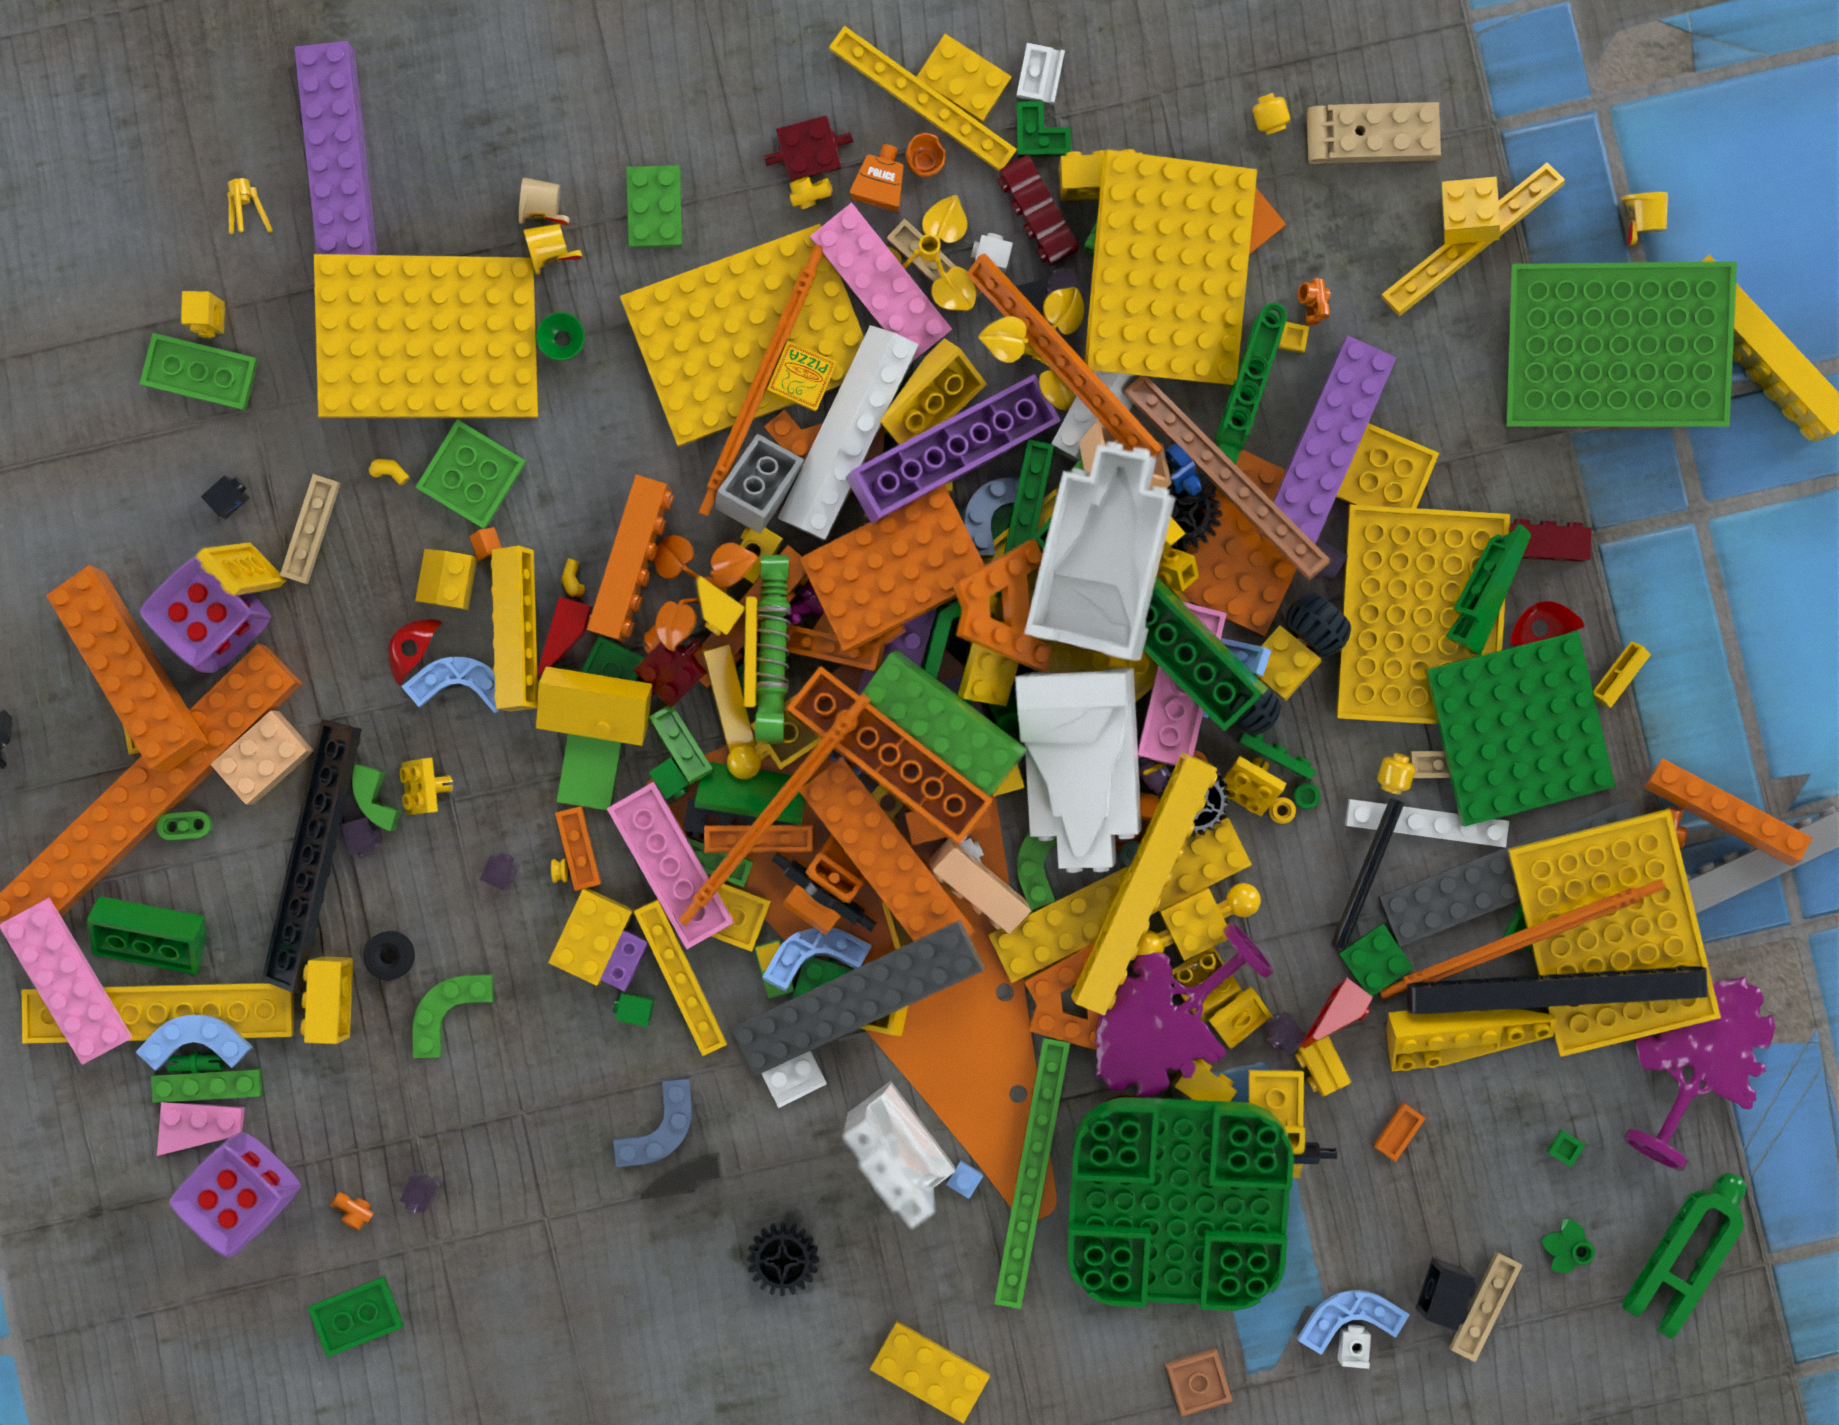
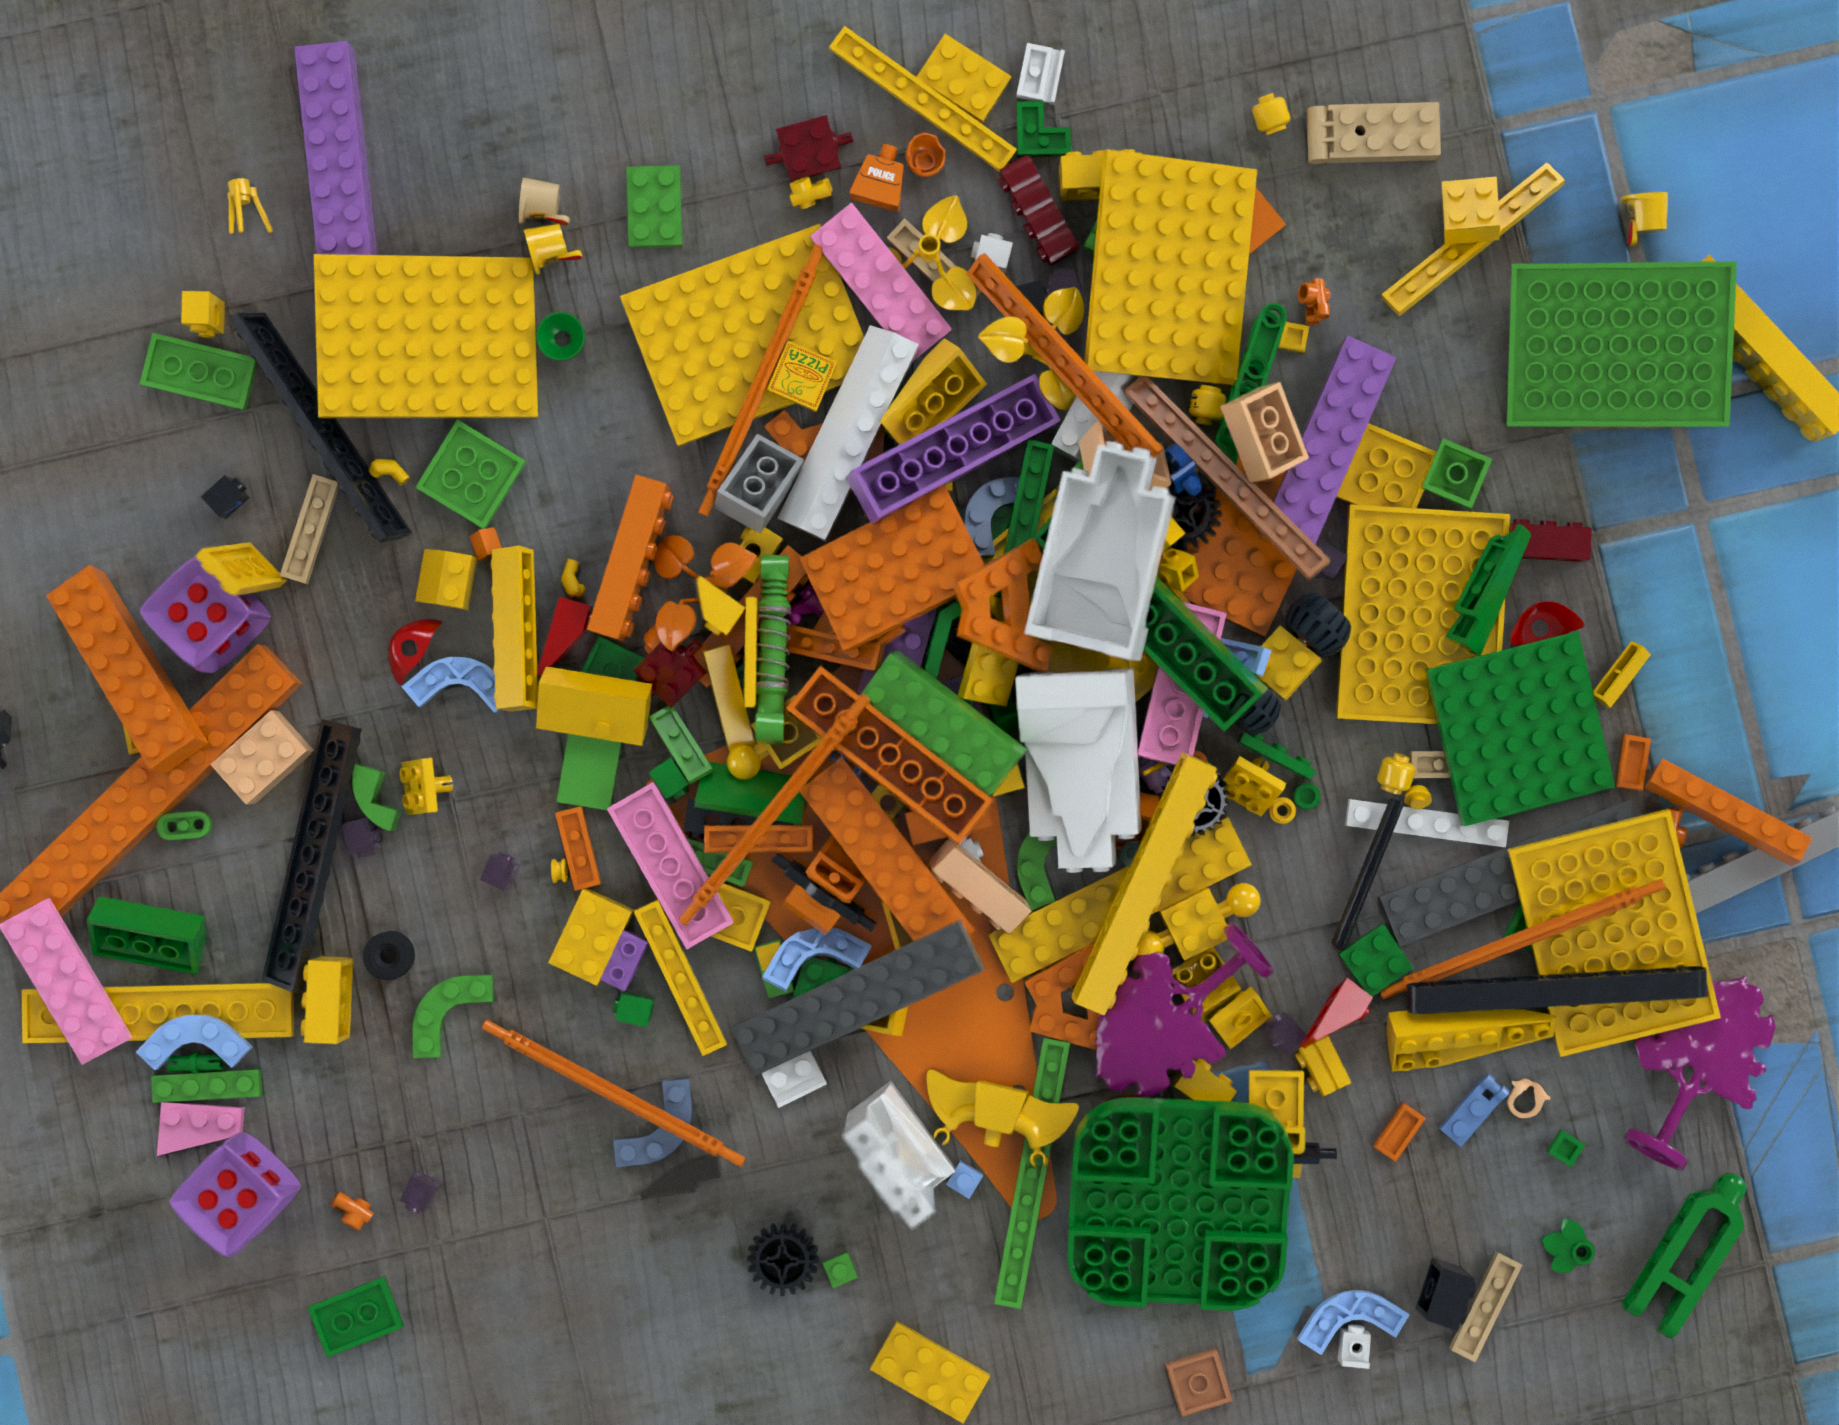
none -> black plate [230,313,412,543]
none -> orange axle [482,1020,746,1167]
none -> bright green plate [822,1251,858,1288]
none -> yellow torso [927,1069,1079,1169]
none -> yellow head [1189,385,1226,426]
none -> light nougat brick [1220,382,1309,483]
none -> yellow plate [1404,785,1432,809]
none -> bright green slope [1421,438,1492,509]
none -> medium blue plate [1439,1072,1509,1147]
none -> light nougat piece [1507,1078,1550,1118]
none -> orange tile [1615,734,1651,791]

